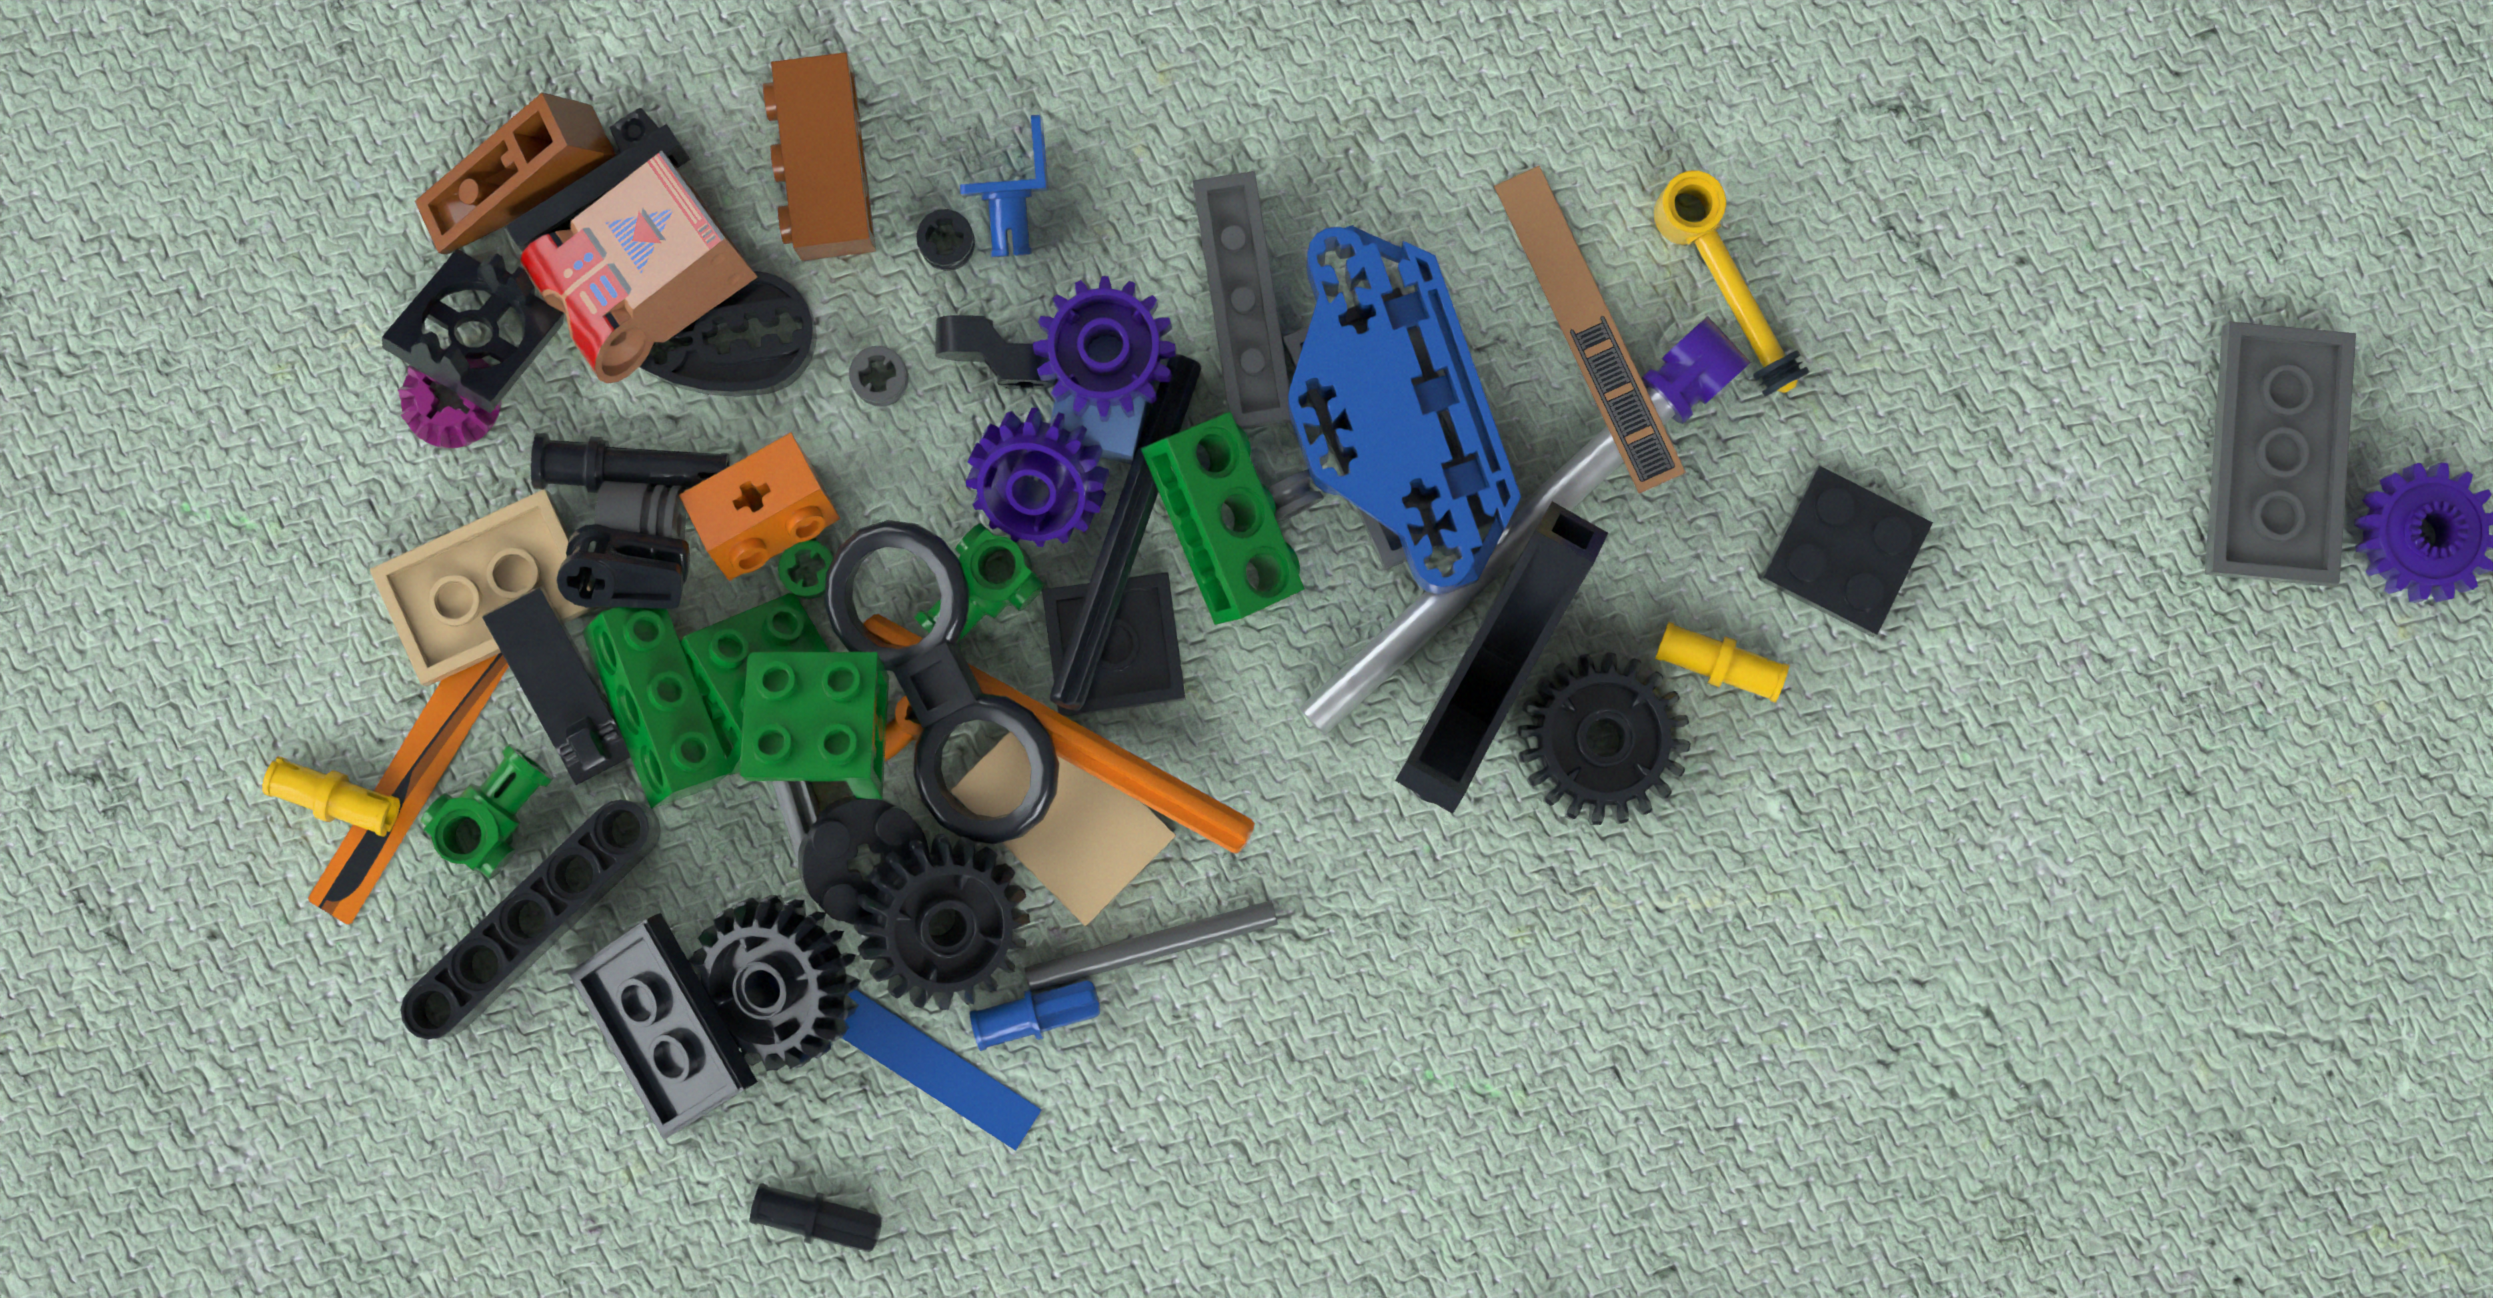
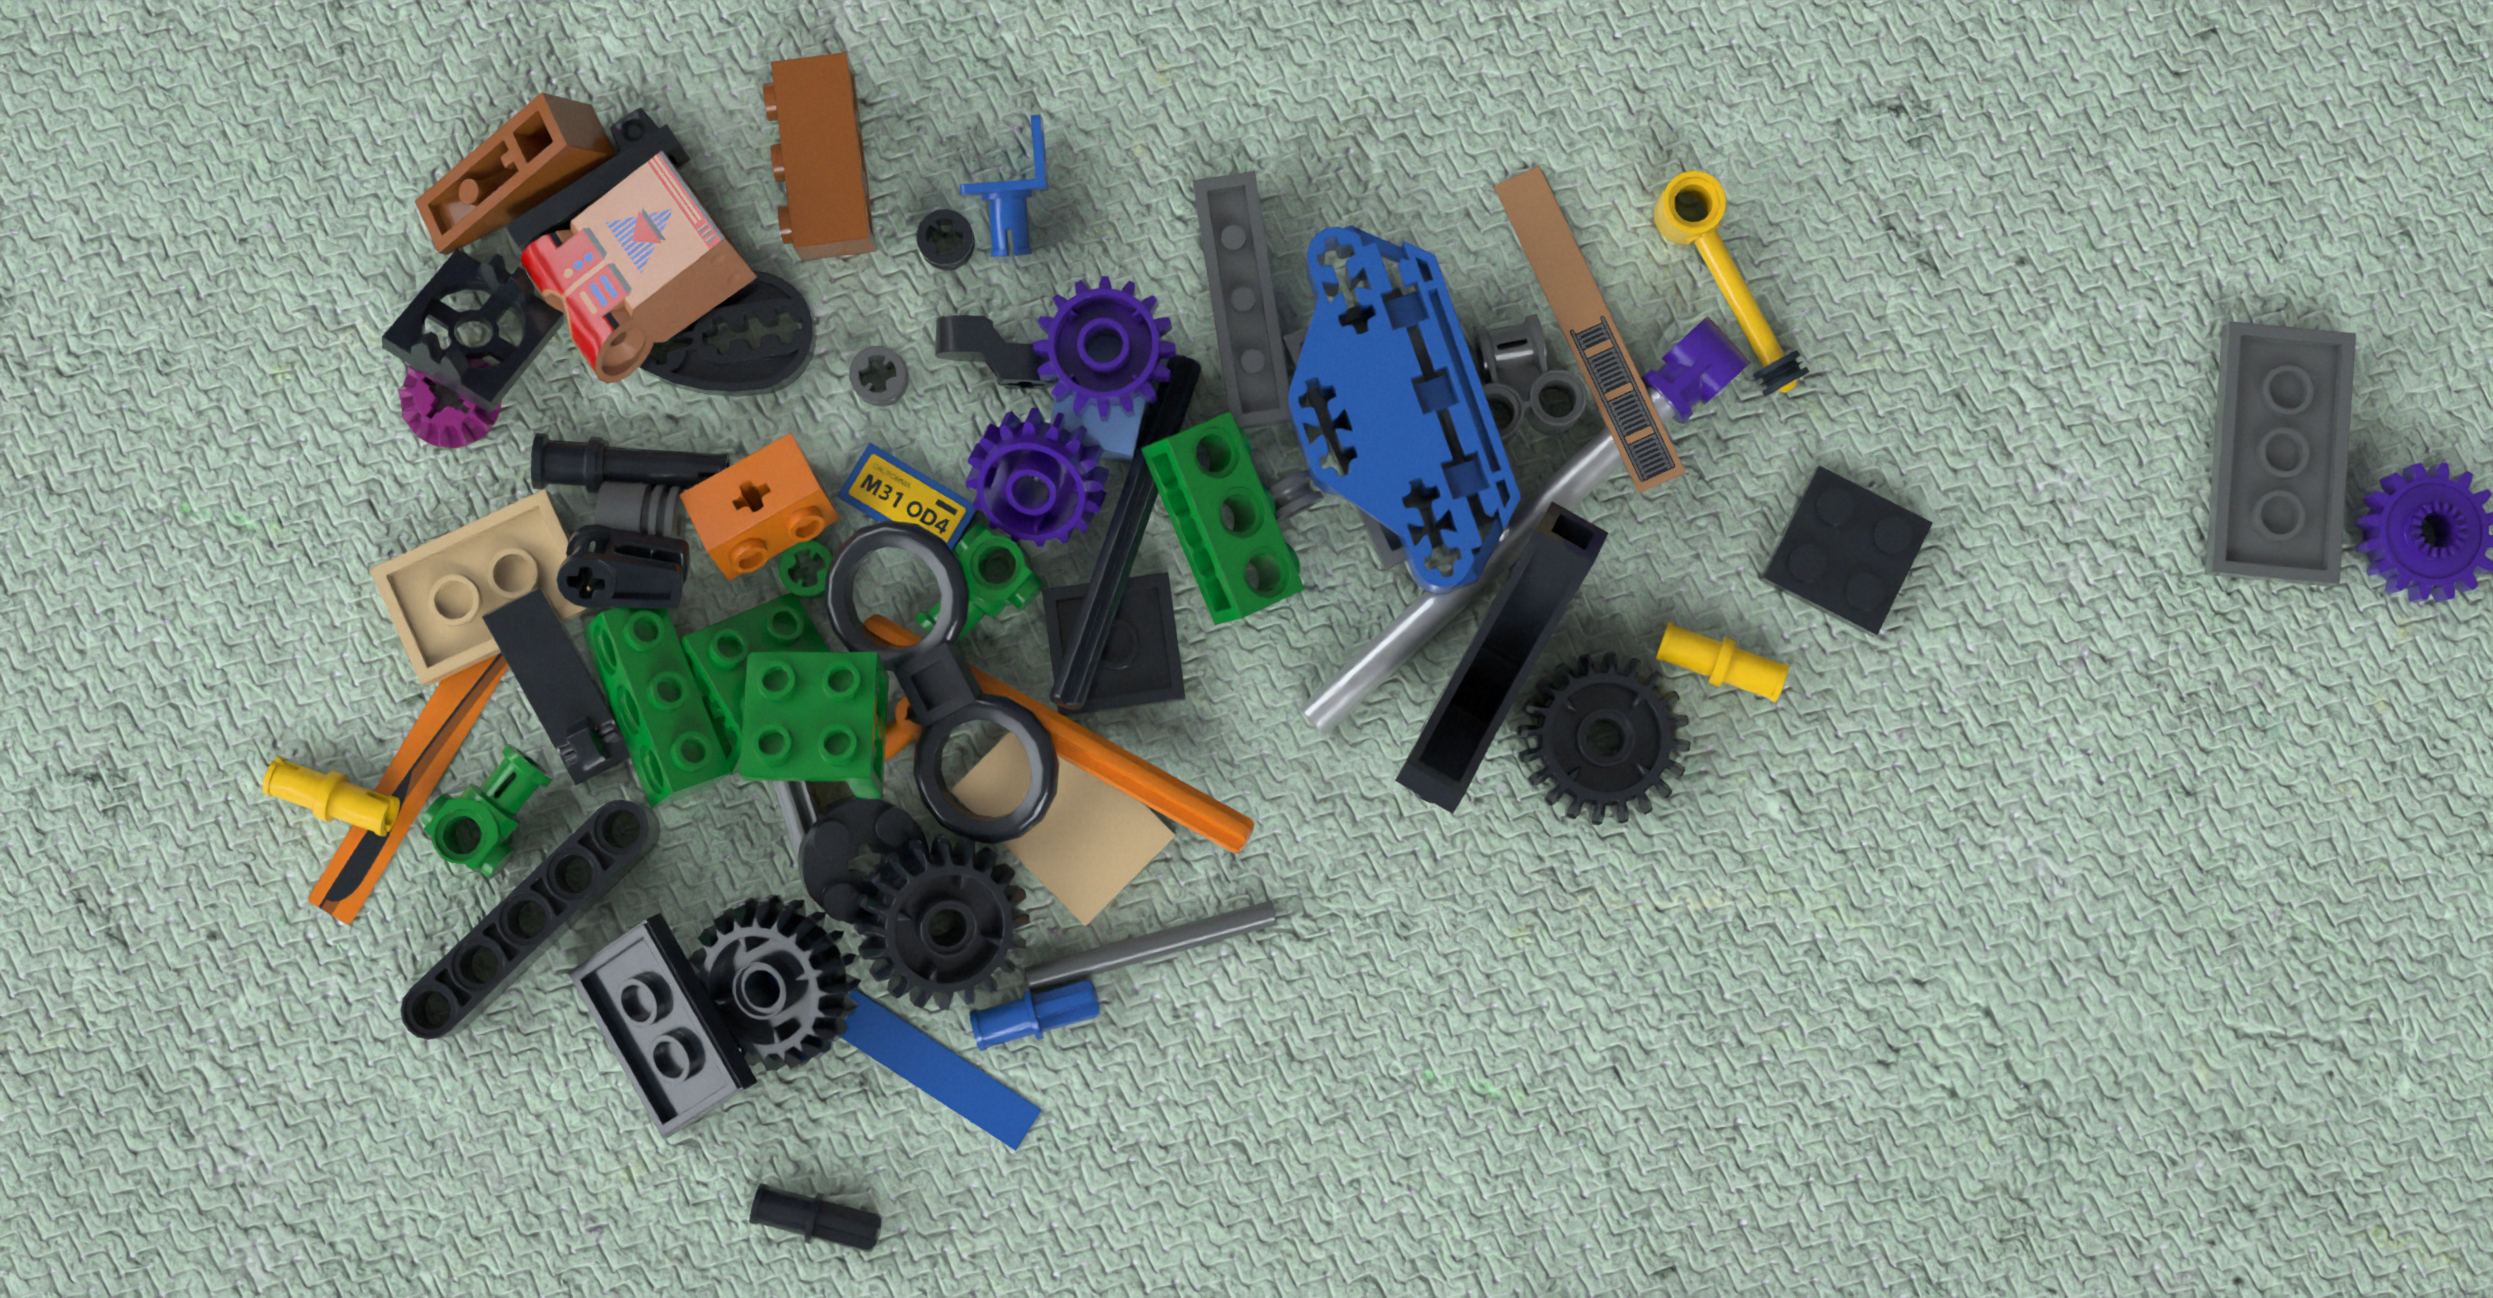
none -> tile [837,442,979,552]
none -> dark grey piece [1473,314,1587,446]

